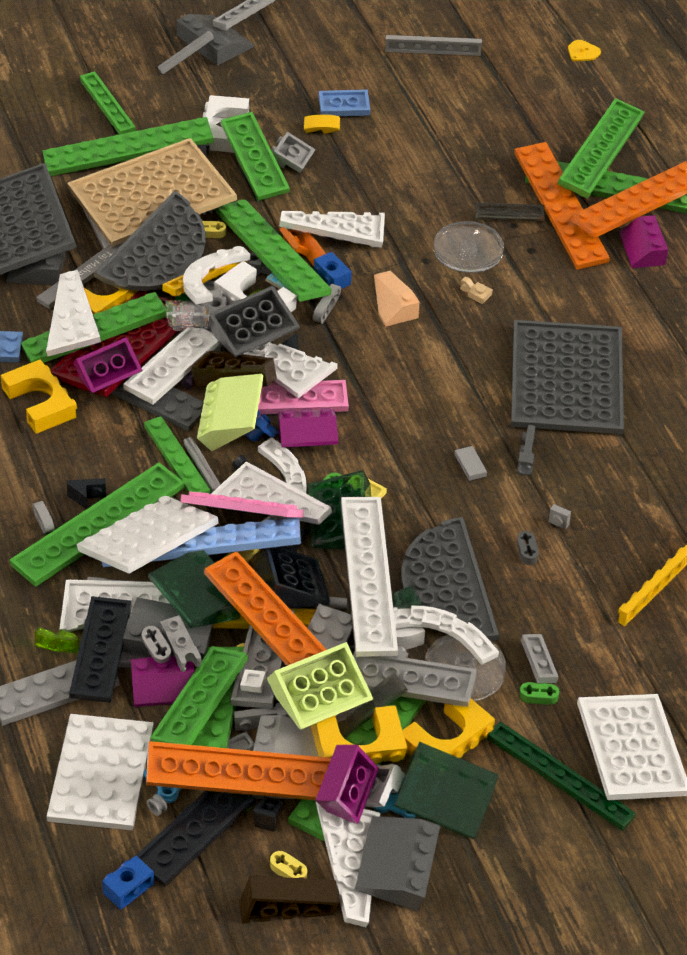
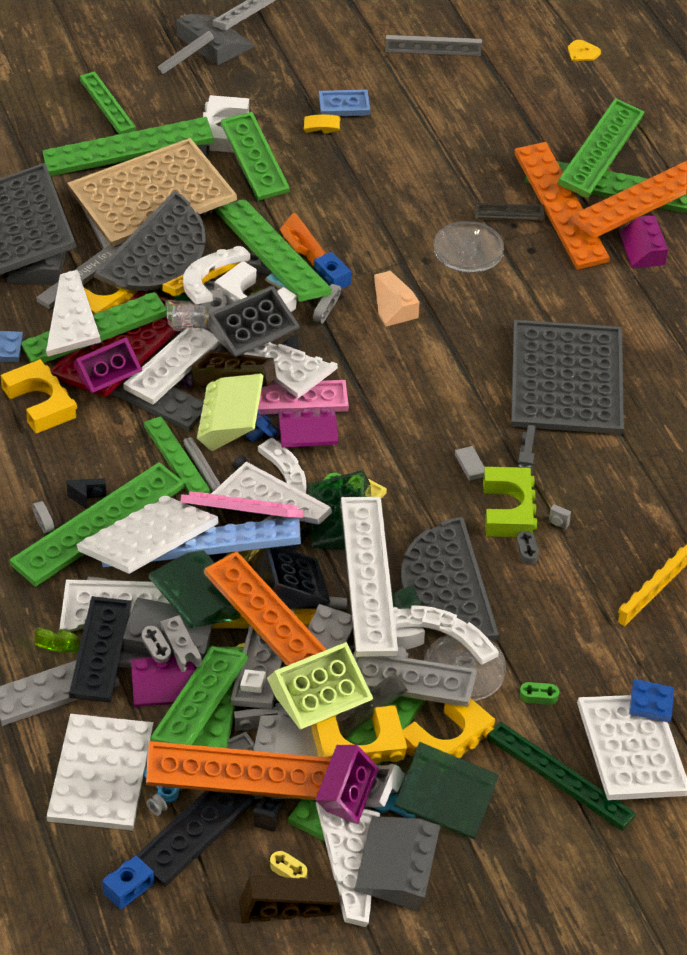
light yellow beam [202,221,226,238] -> none
light grey plate [271,132,316,173] -> none
white wing [279,211,385,248] -> none
tan plate [460,277,493,304] -> none
light grey plate [521,634,558,683] -> none
none -> lime arch [483,467,537,537]
none -> blue plate [629,679,674,723]

